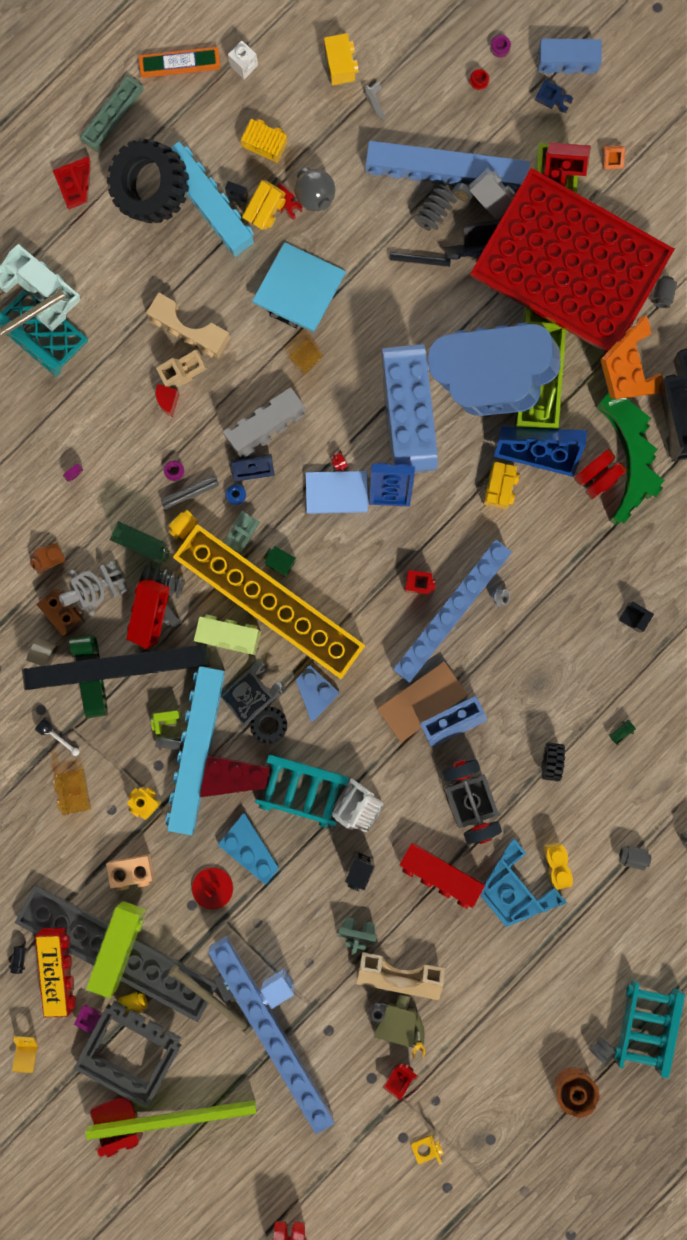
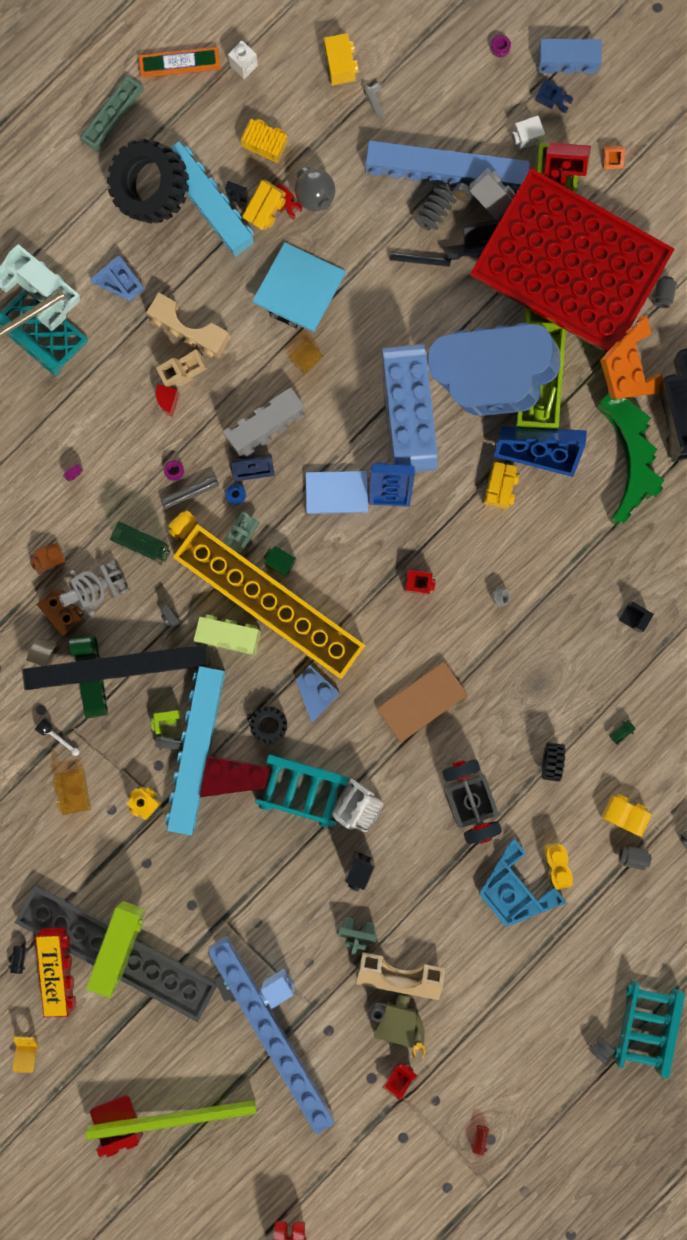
red wing [52,156,91,210] -> none
dark grey hinge [73,1000,182,1109] -> none
magenta plate [74,1004,102,1034] -> none
light nougat brick [106,854,155,891] -> none
yellow brick [118,992,148,1014] -> none
red brick [126,579,170,649] -> none
dark grey piece [139,561,185,599] -> none
dark tan bar [168,965,253,1035] -> none
red piece [192,867,233,910] -> none
dark azure wing [218,812,279,885] -> none
flag [220,659,286,726] -> none
red plate [331,452,348,471] -> none
medium blue brick [393,540,512,683] -> none
red brick [399,843,485,909] -> none
yellow bracket [411,1135,444,1165] -> none
medium blue brick [420,696,488,748] -> none
red plate [469,69,490,90] -> none
dark orange brick [553,1067,600,1118] -> none
red wheel [574,449,628,500] -> none
none -> medium blue wing [90,255,145,301]
none -> clear red pin [471,1125,490,1155]
none -> white brick [512,116,545,150]
none -> yellow brick [601,794,652,837]

